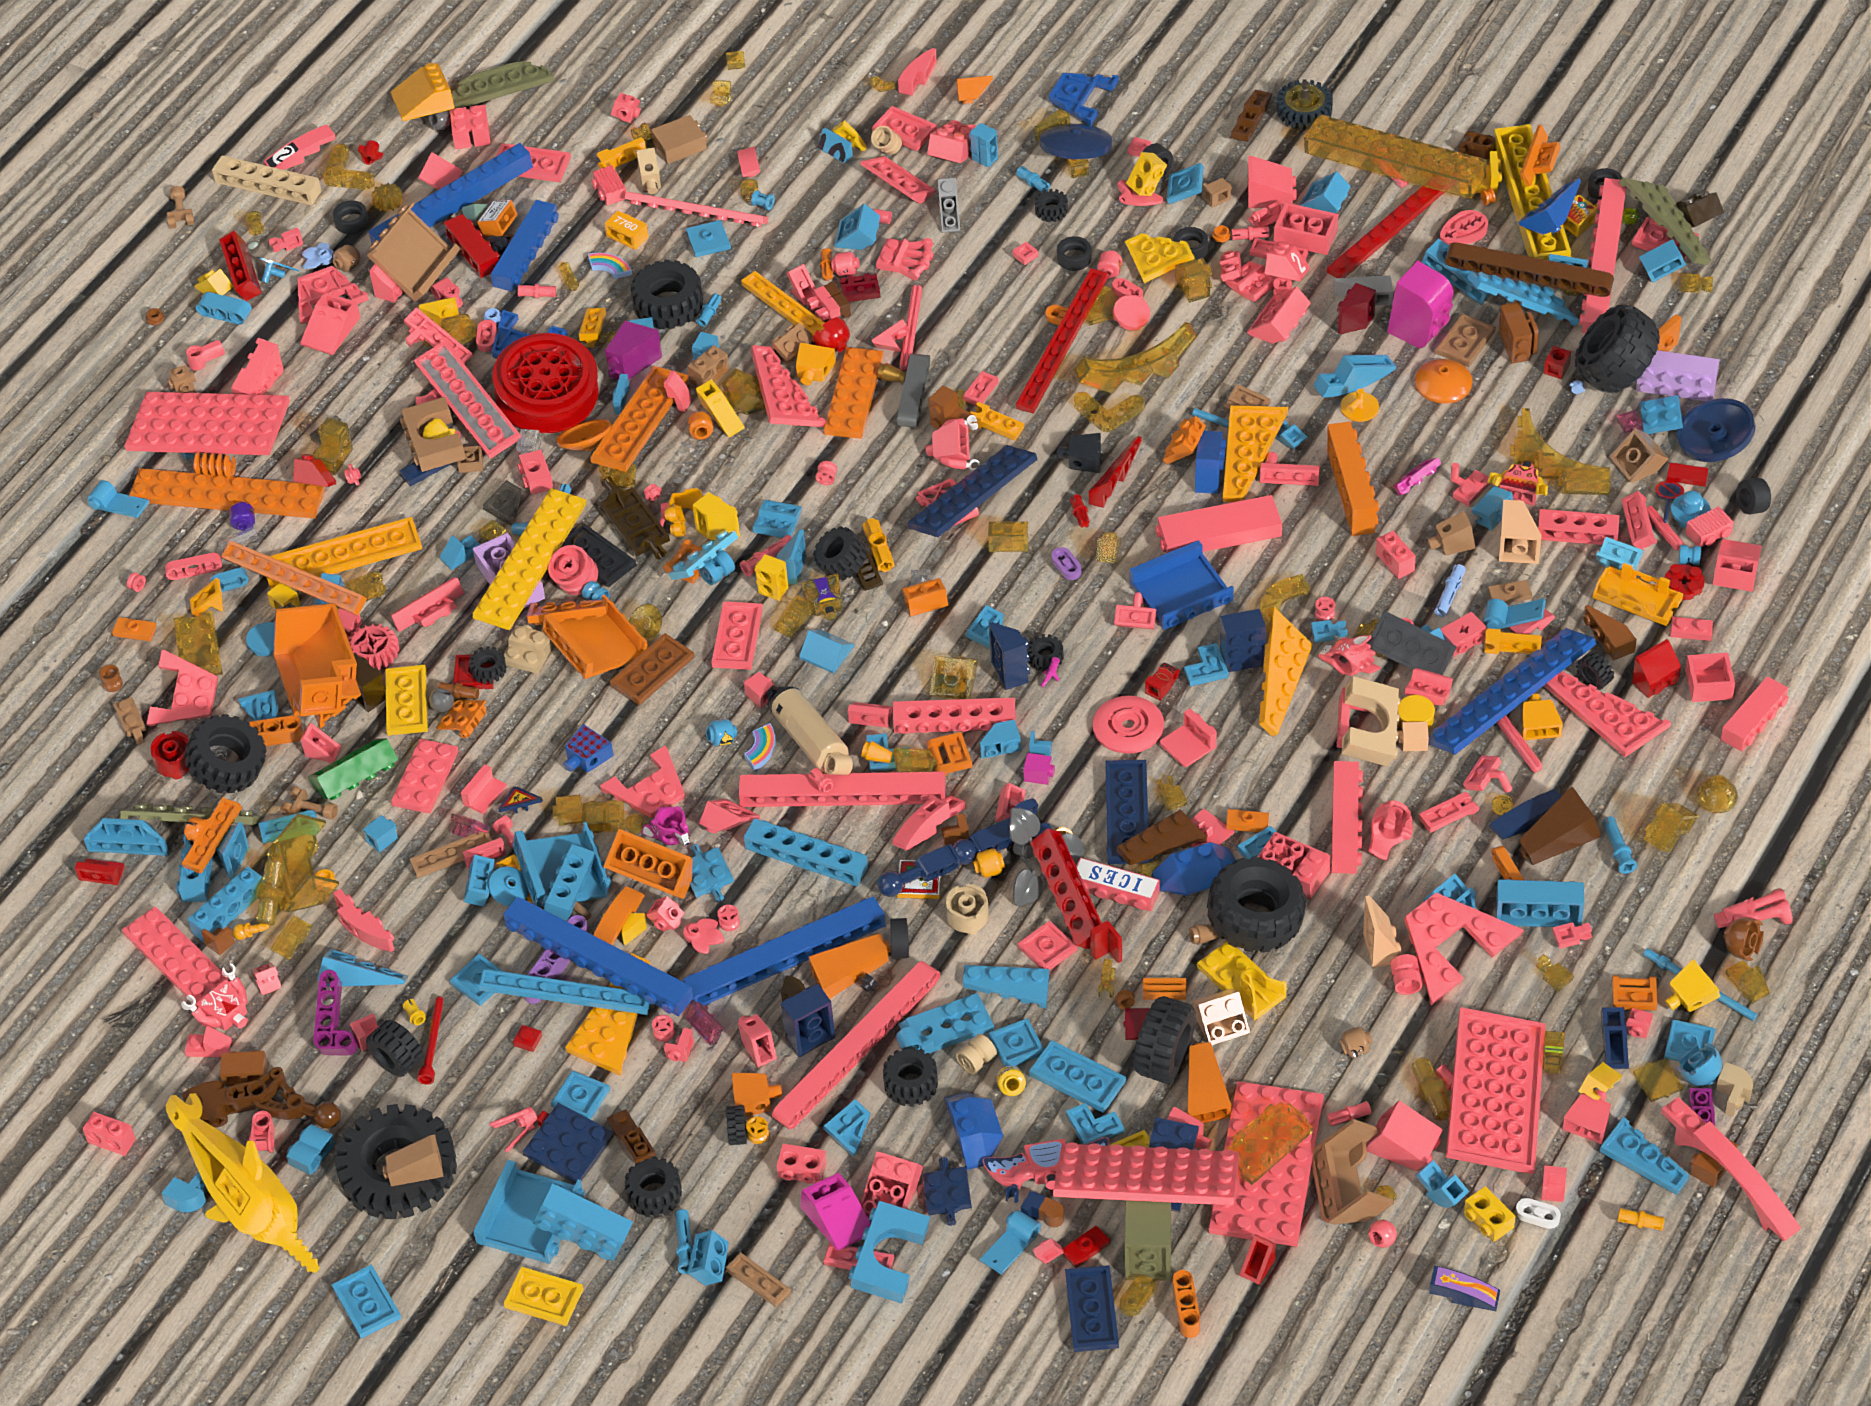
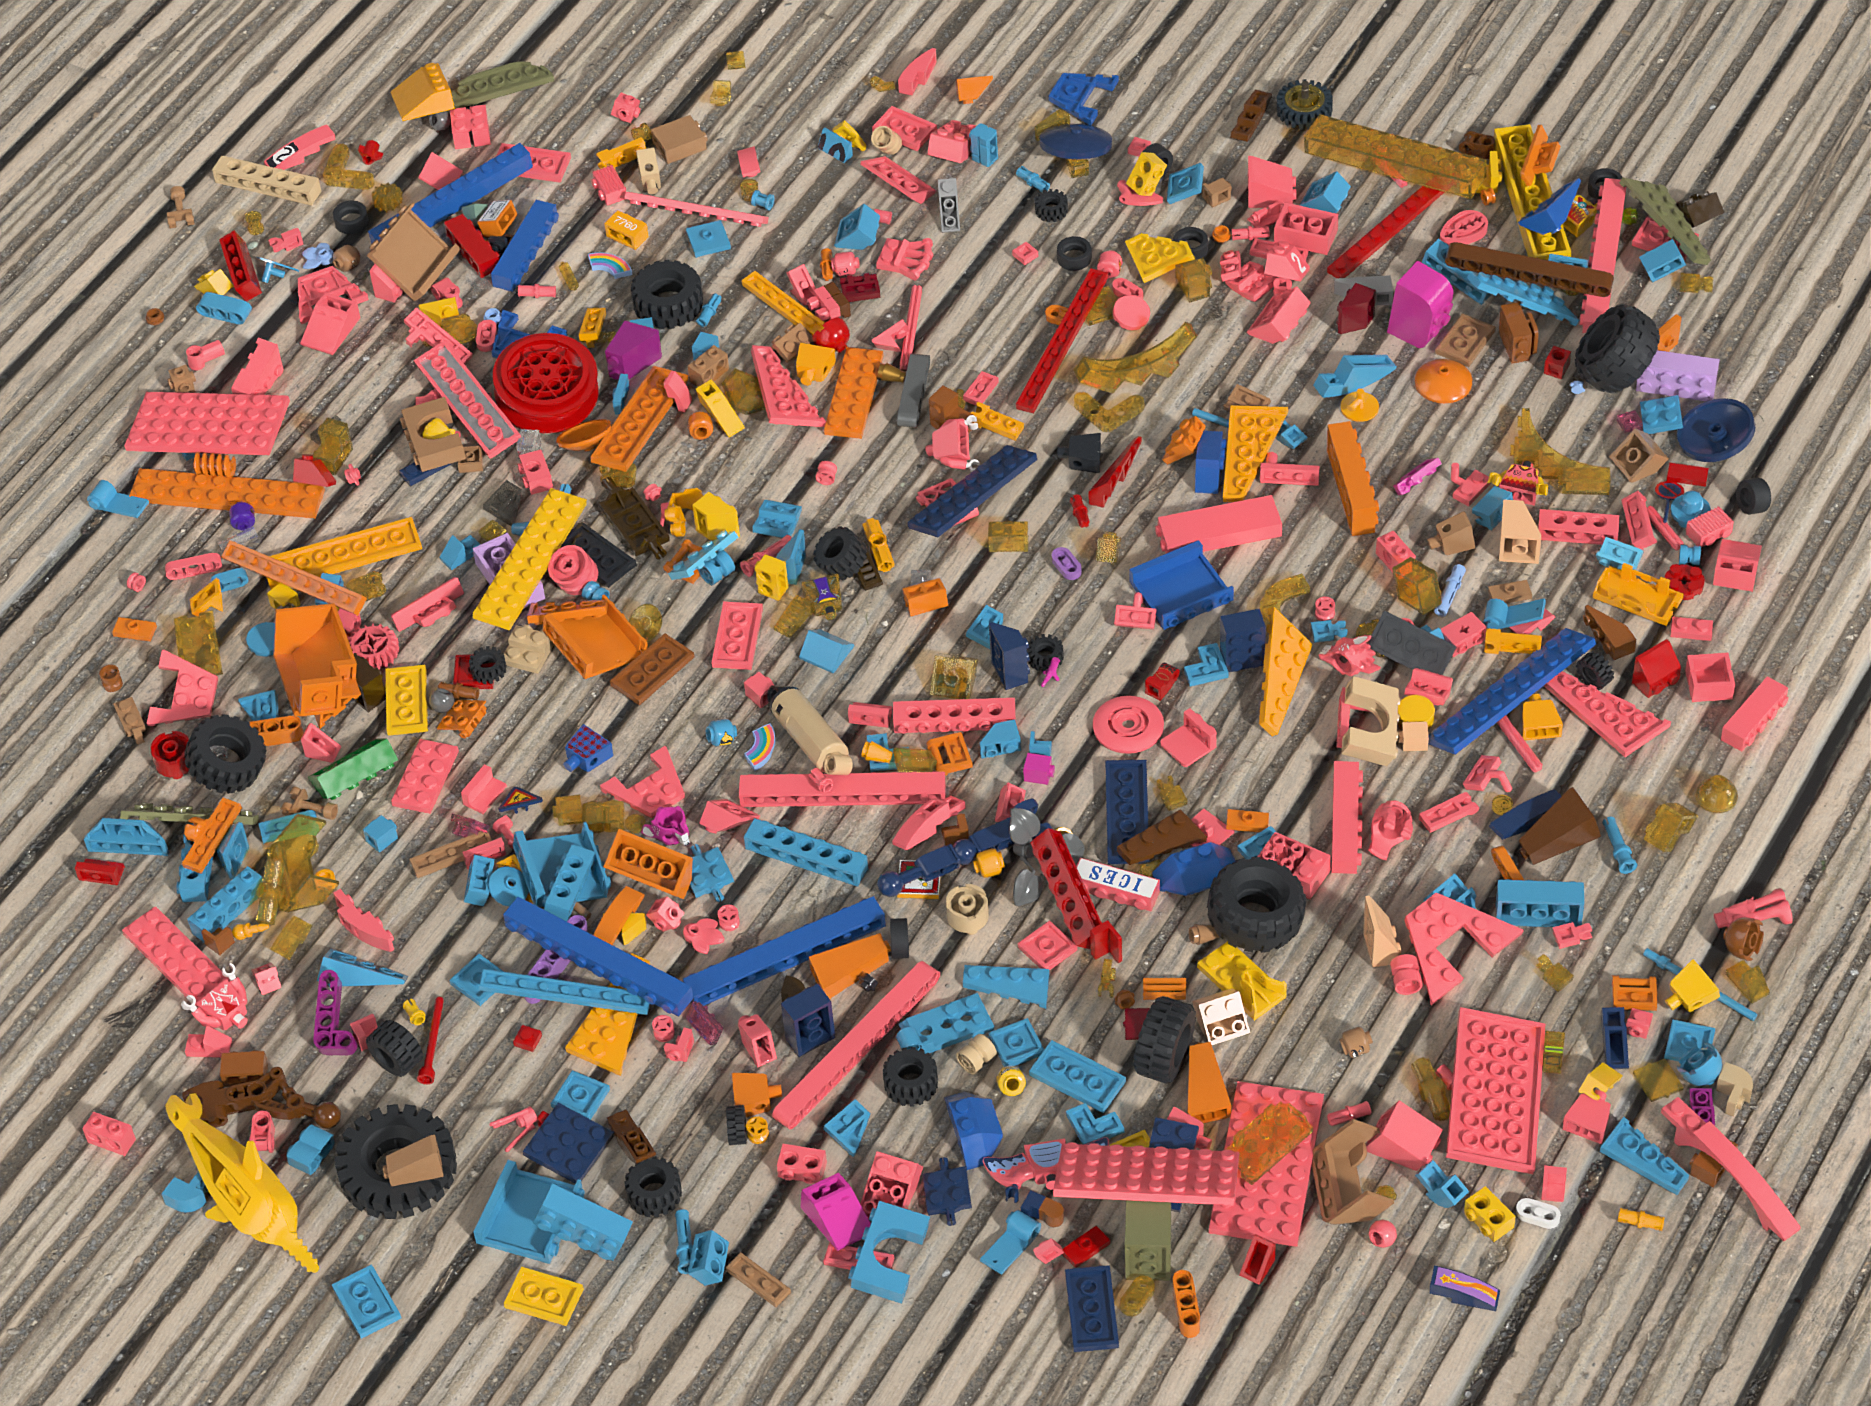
none -> clear yellow brick [1392,557,1442,615]

